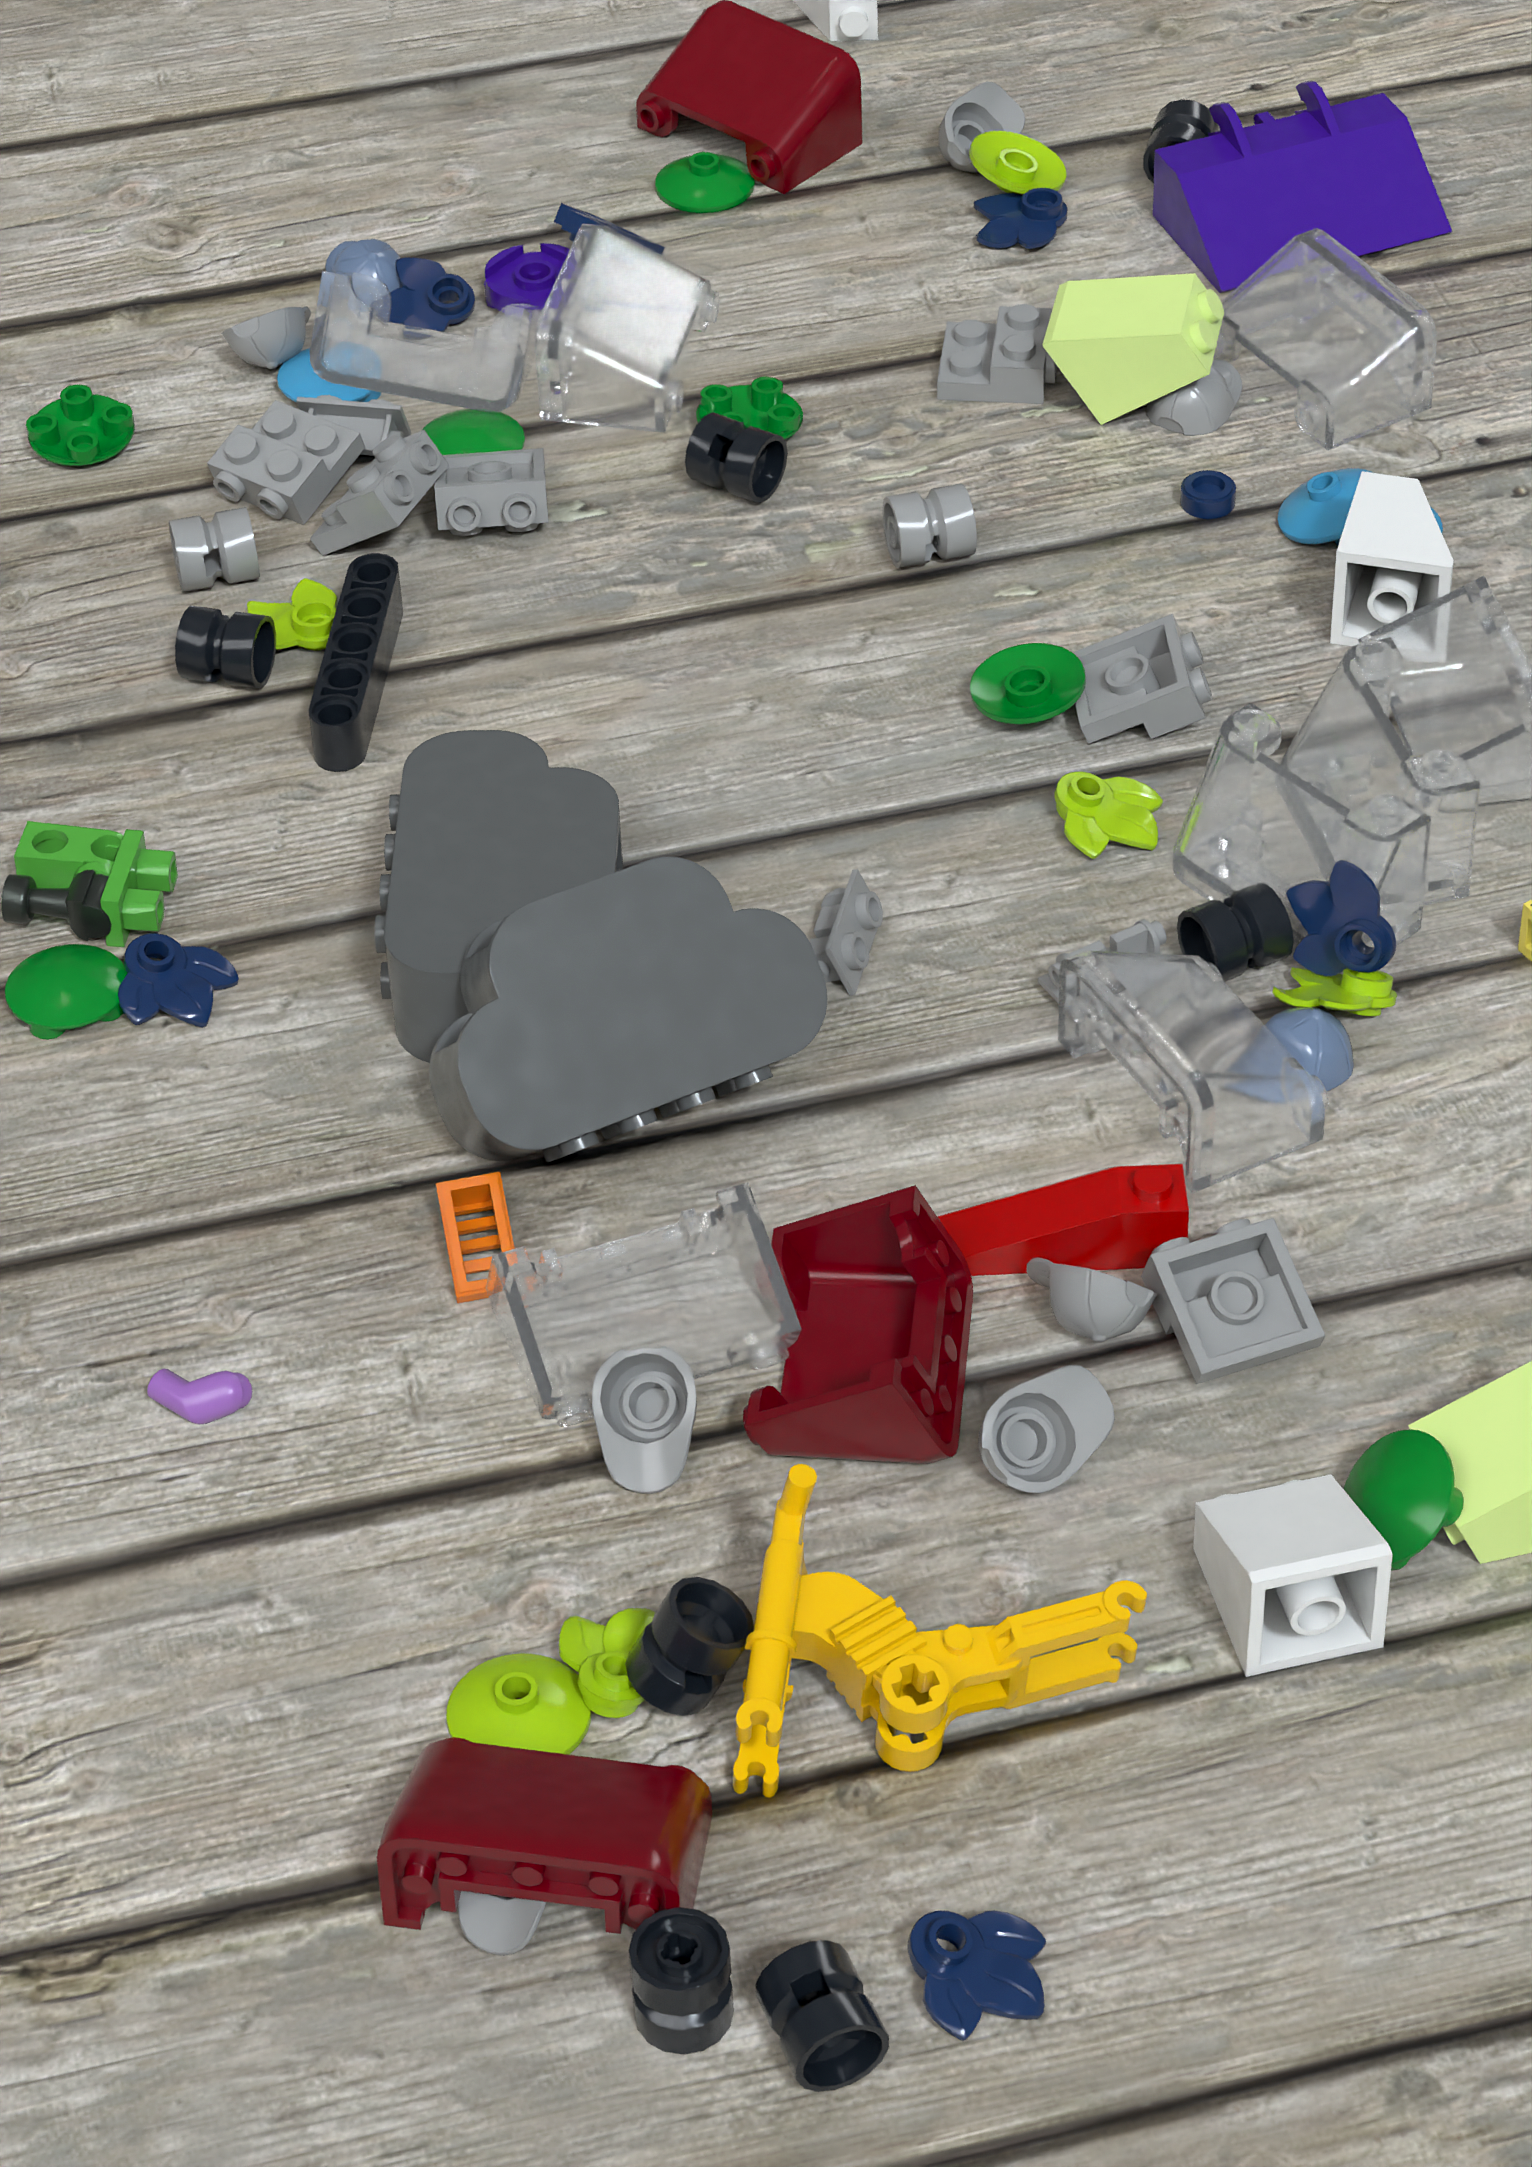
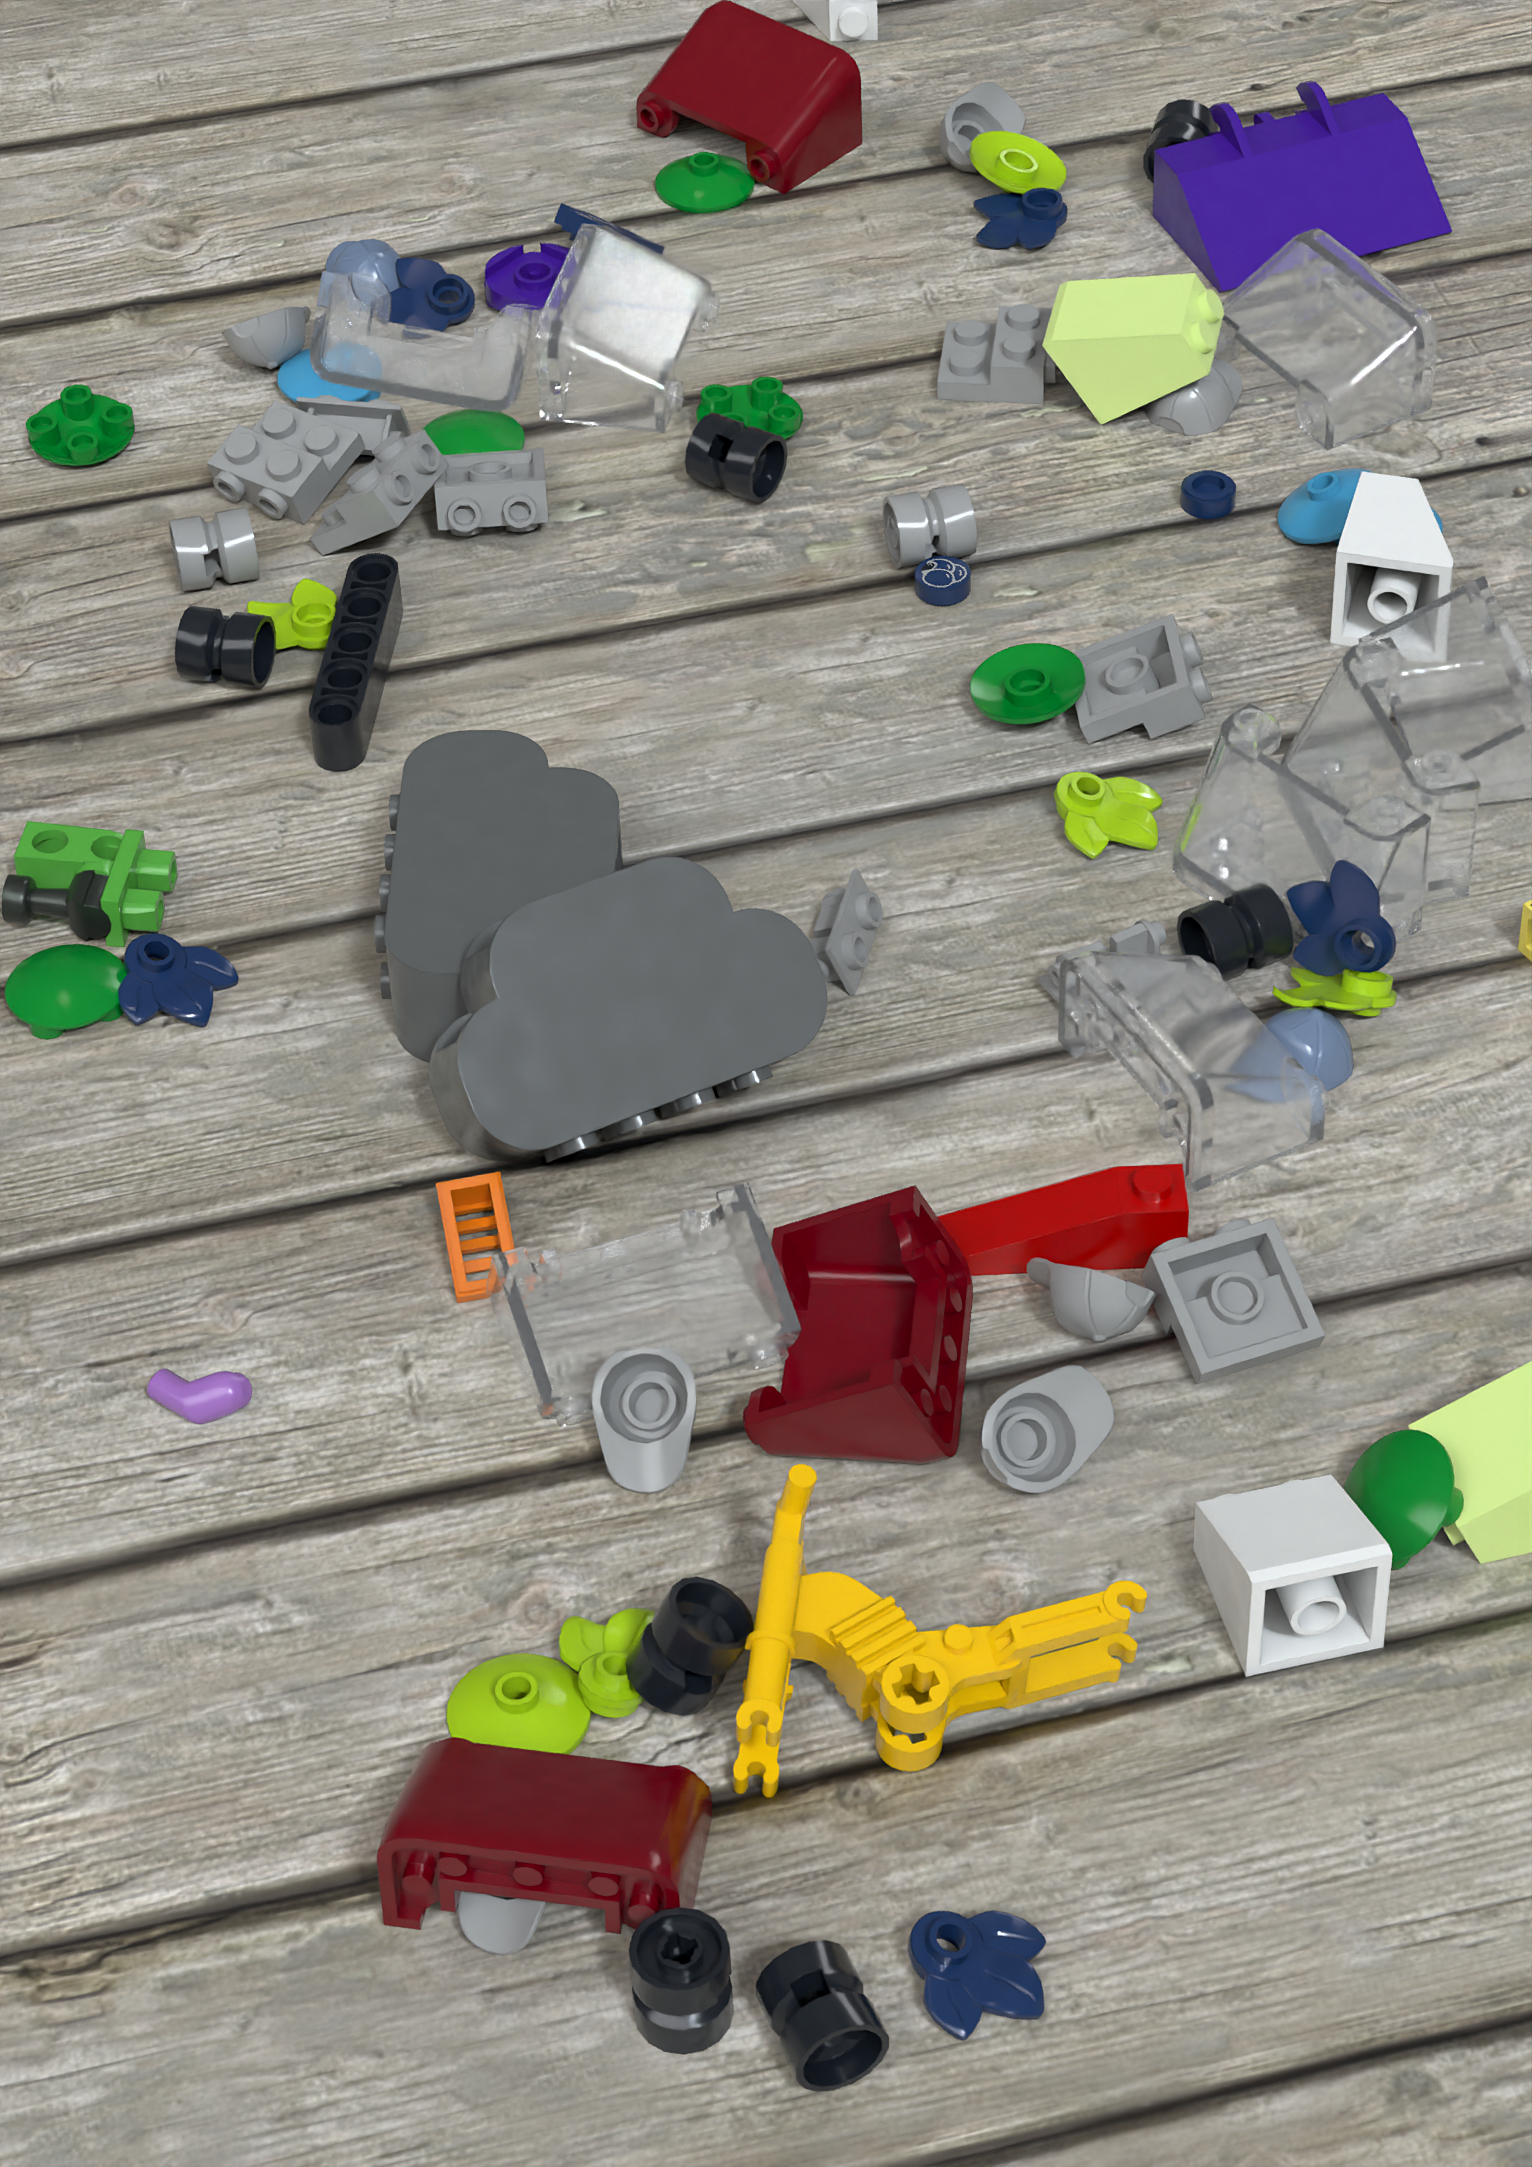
none -> dark blue tile [915,556,971,606]

